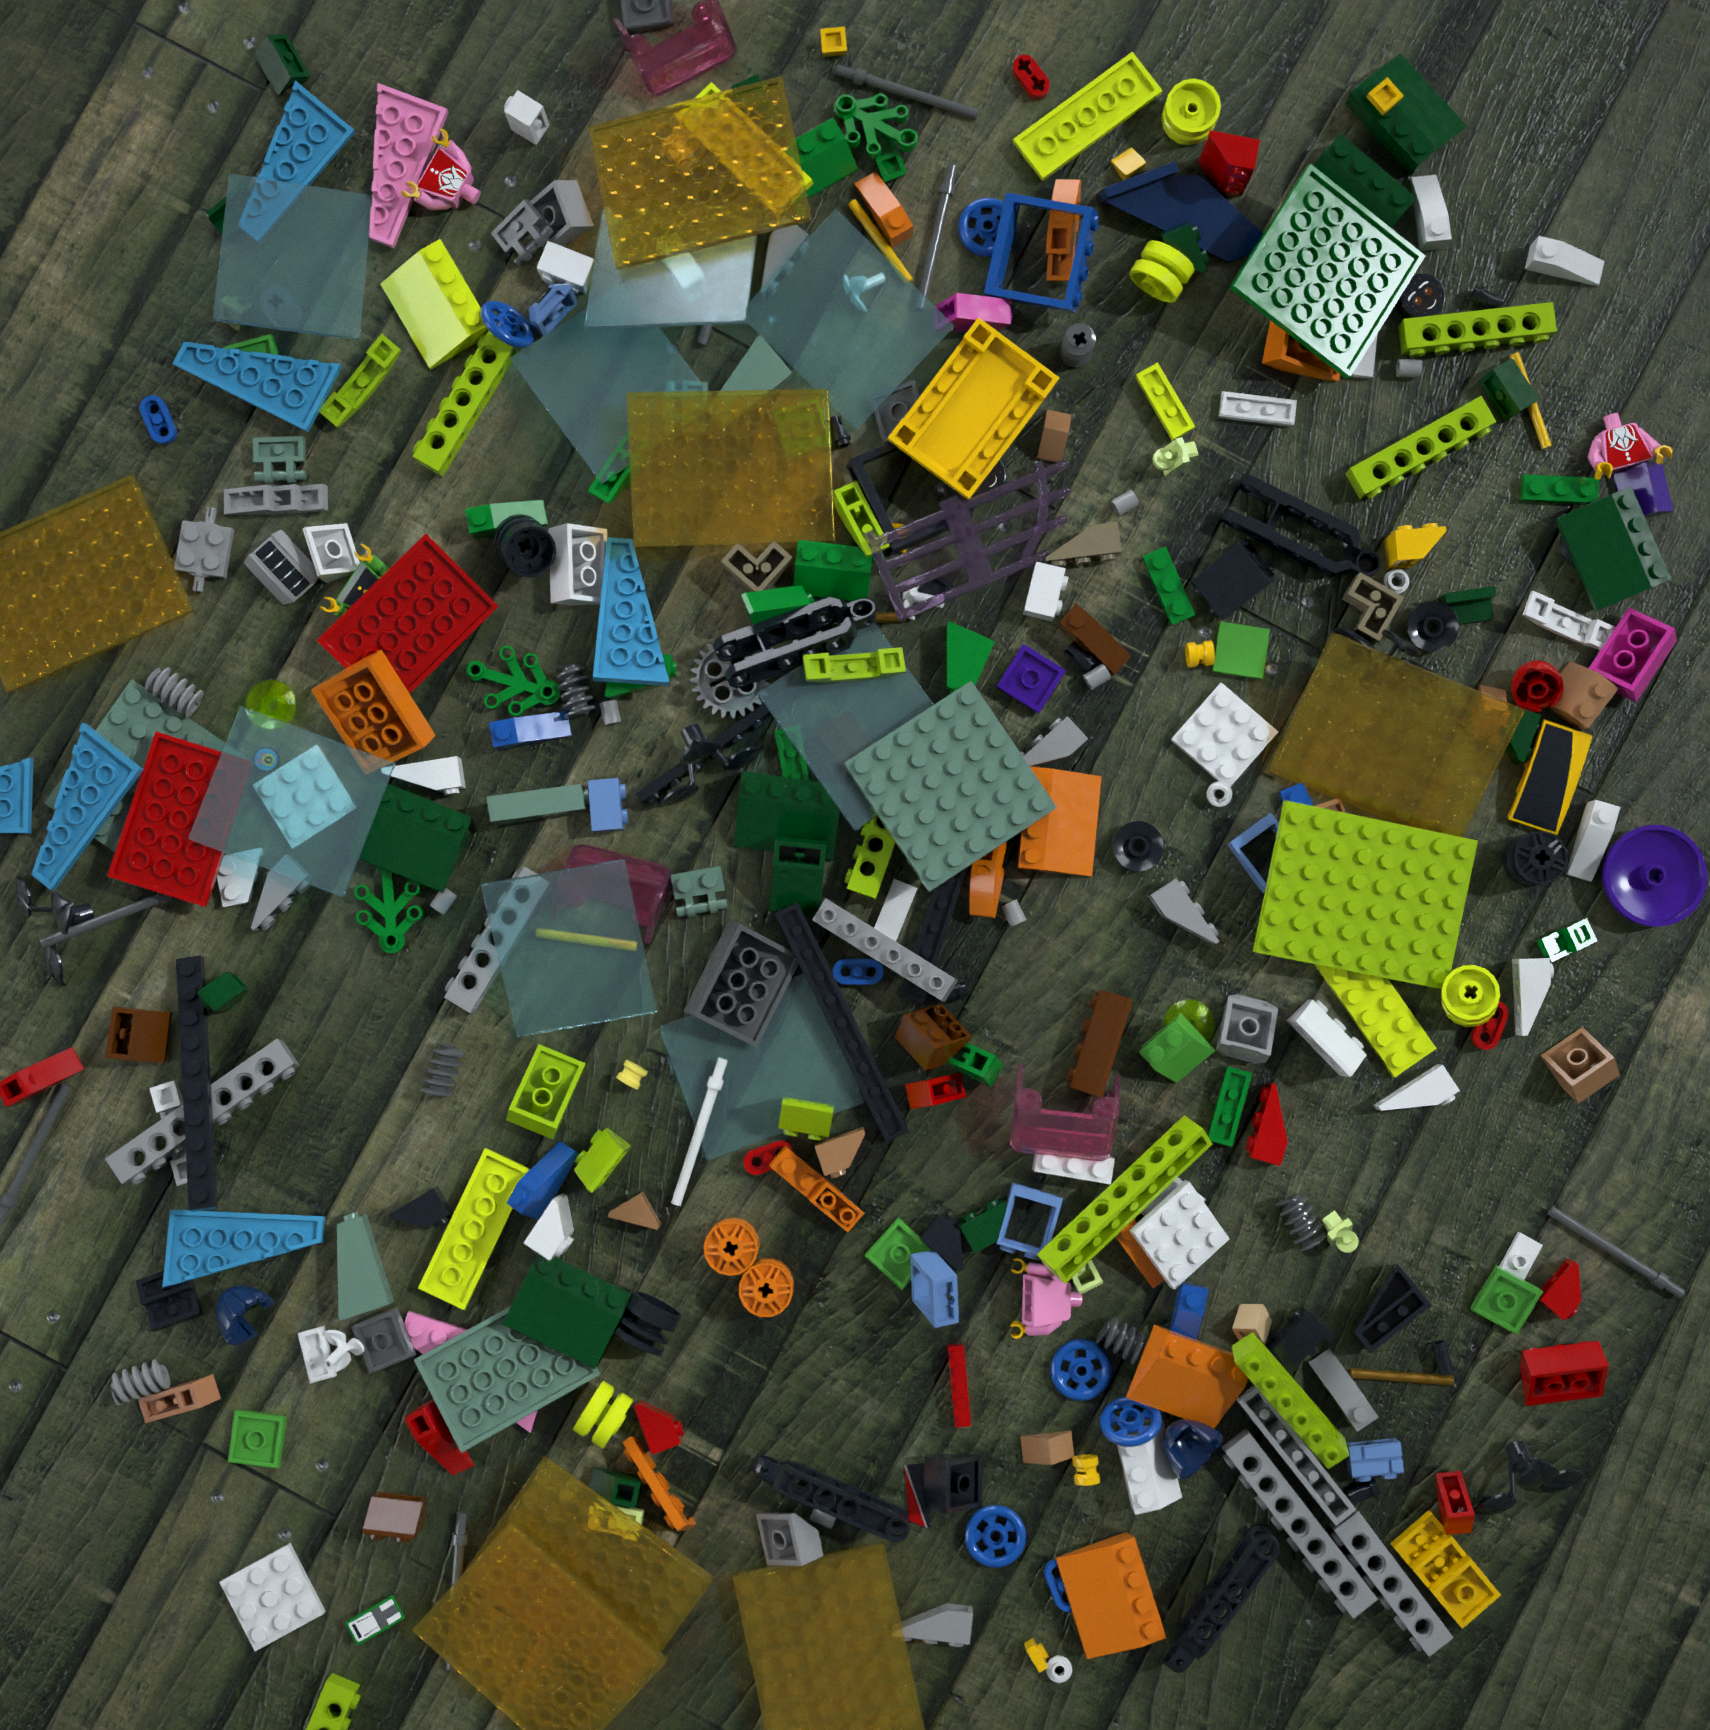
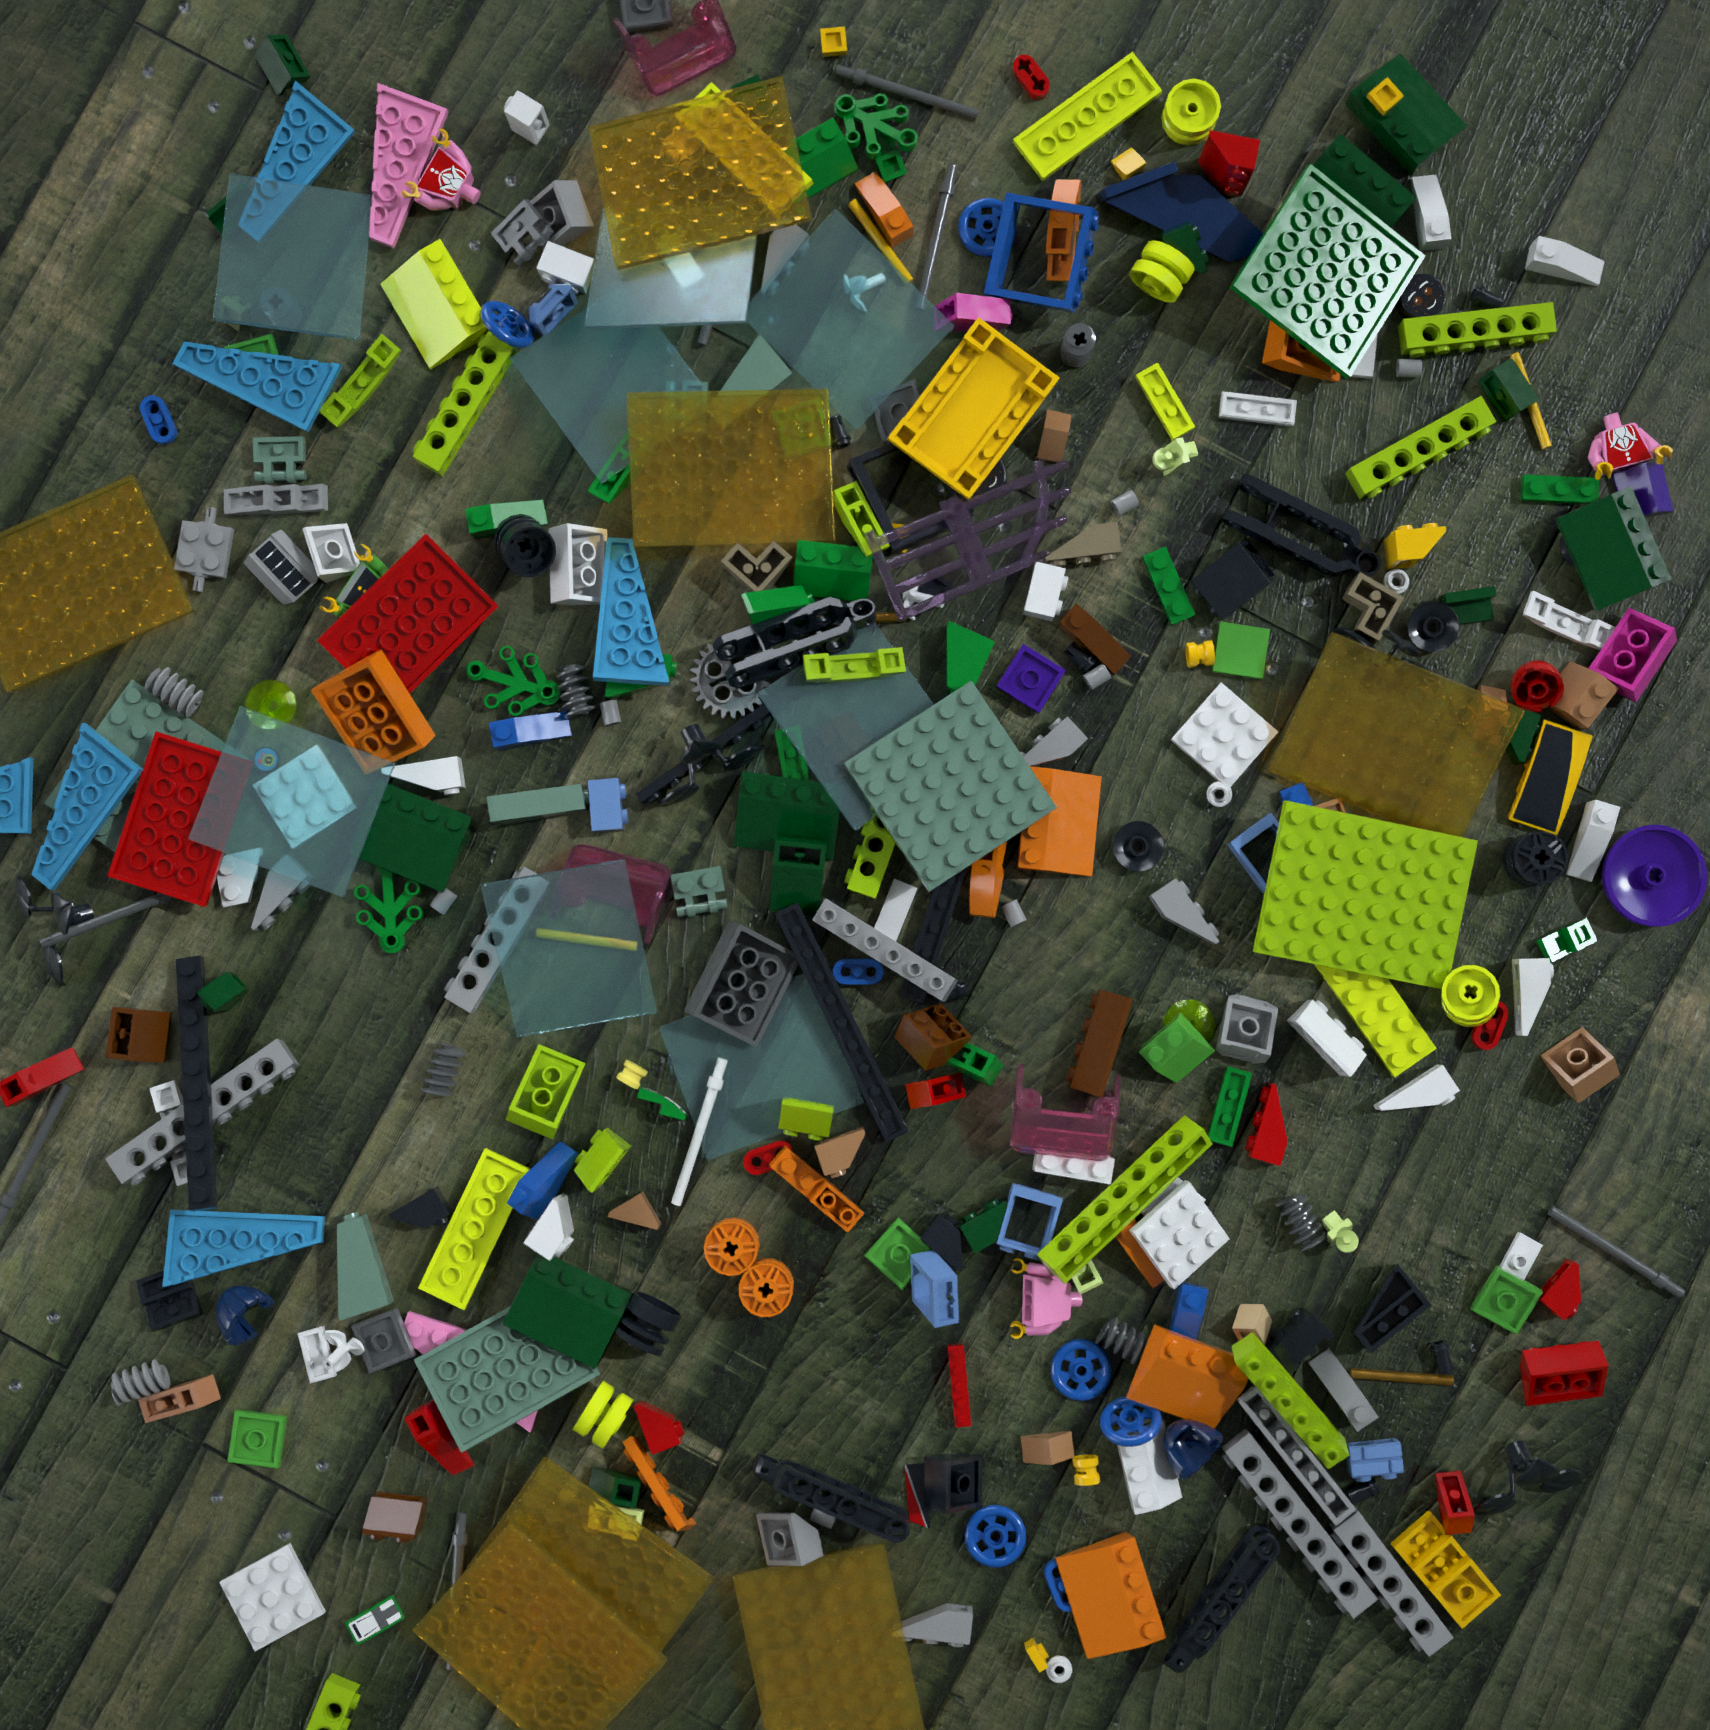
none -> green slope [637,1087,687,1120]

